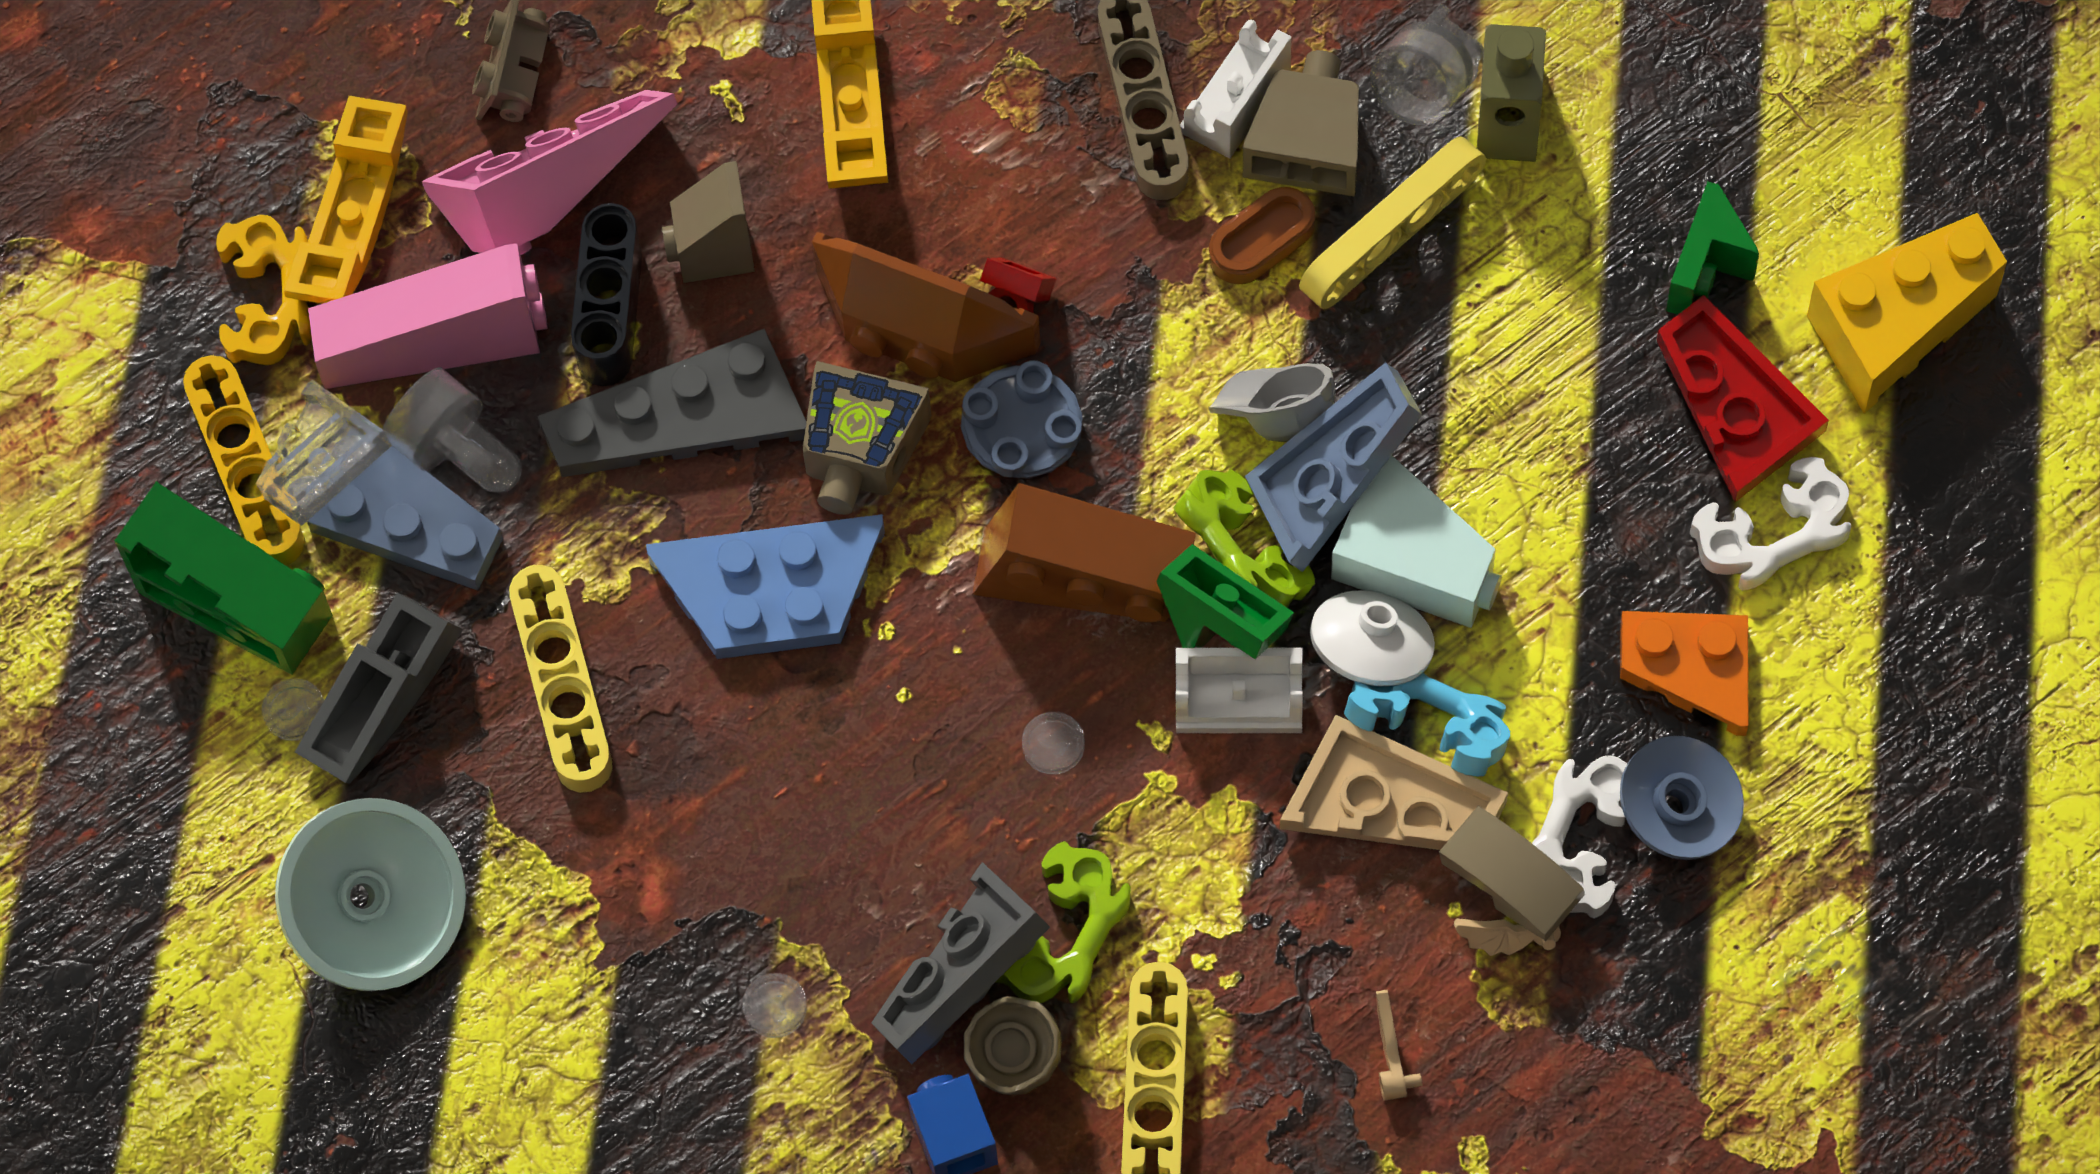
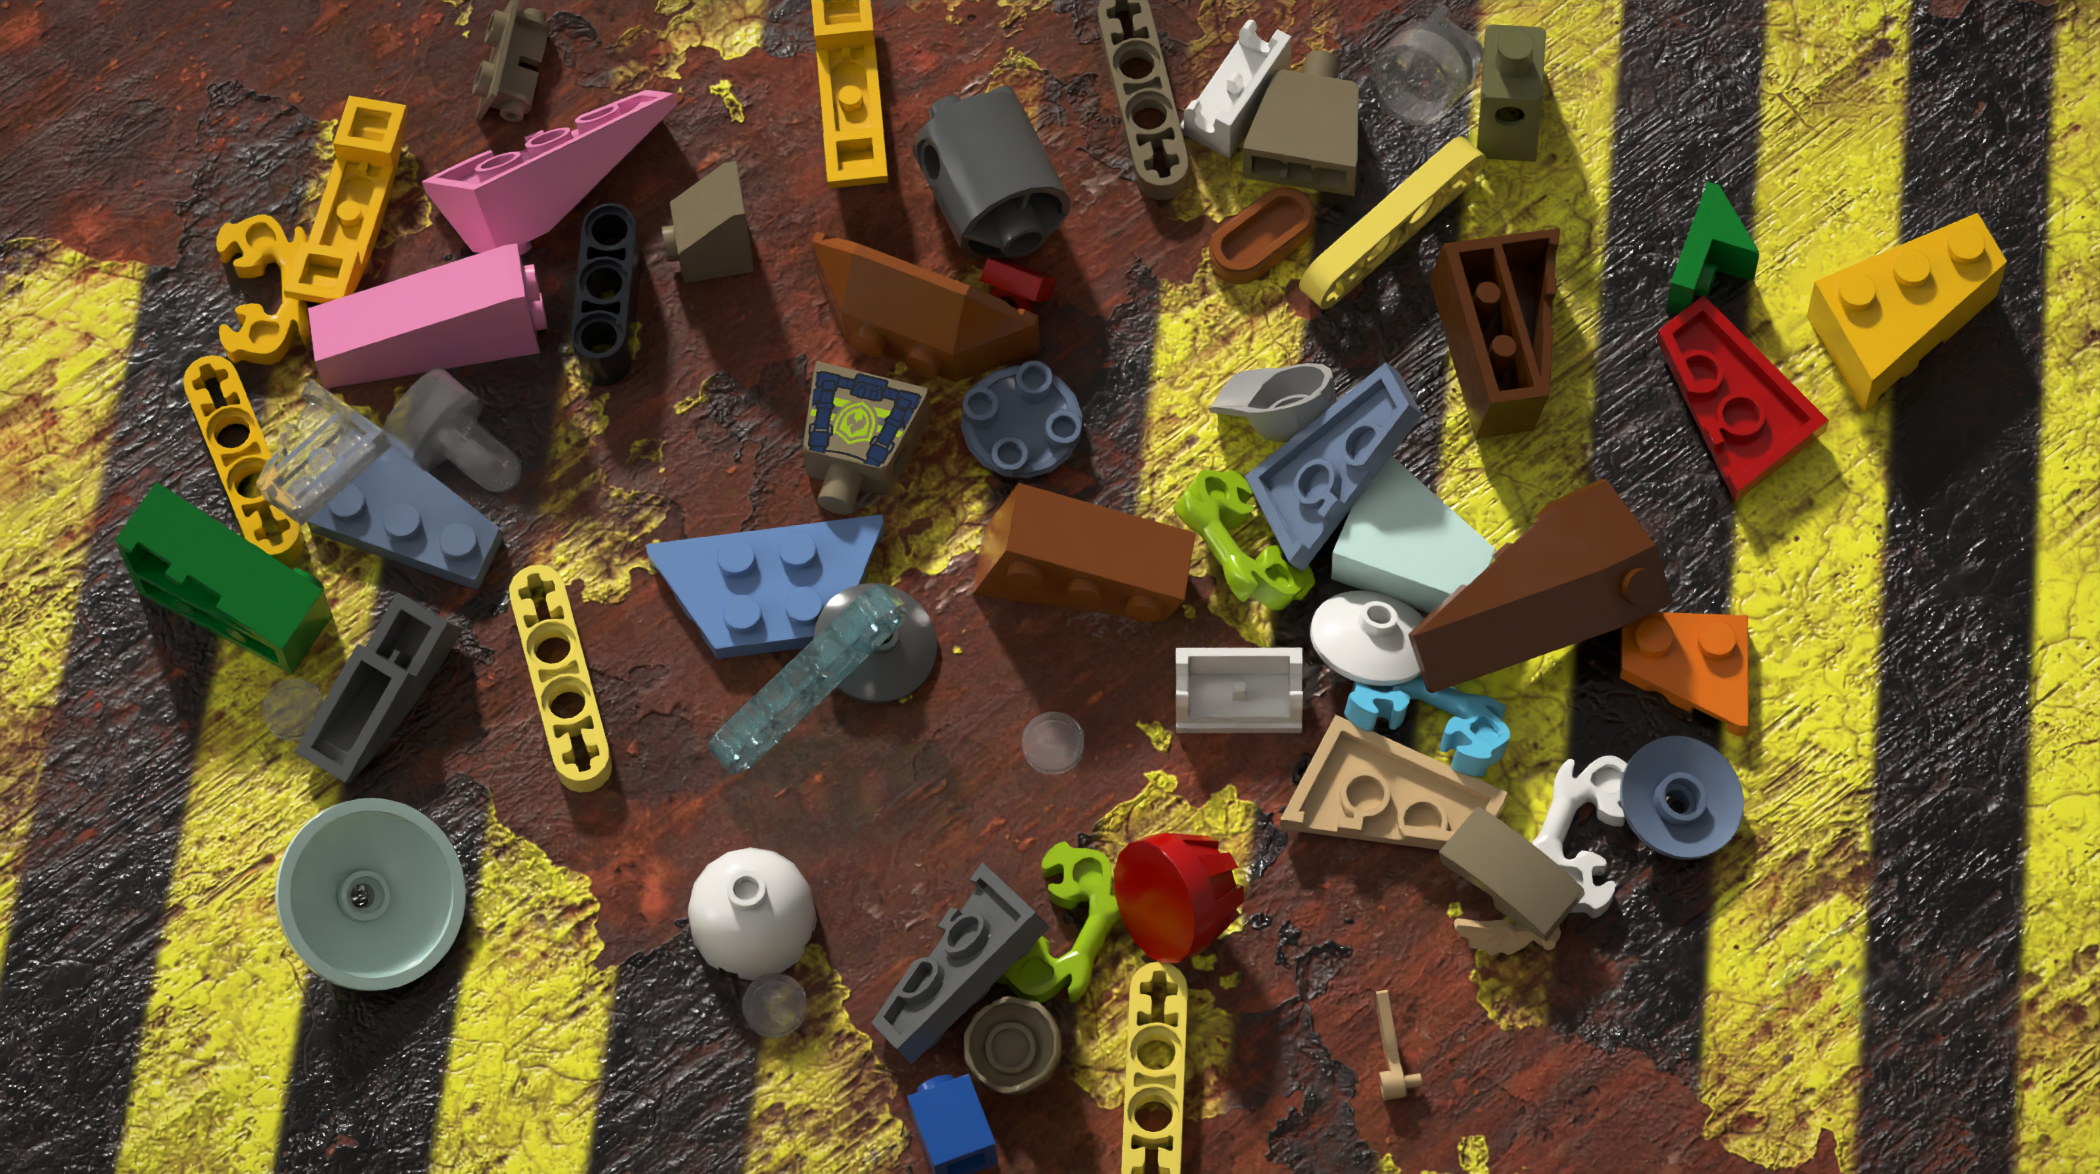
dark grey wing [538,329,806,477] -> none
green slope [1156,544,1294,659] -> none
white helmet [1690,457,1851,591] -> none
none -> white cylinder [688,847,817,980]
none -> clear light blue beam [708,583,908,775]
none -> dark grey dish [813,583,937,704]
none -> dark grey cylinder [913,86,1071,262]
none -> red piece [1114,833,1244,964]
none -> reddish brown wedge [1408,479,1674,694]
none -> reddish brown wedge [1430,228,1560,439]

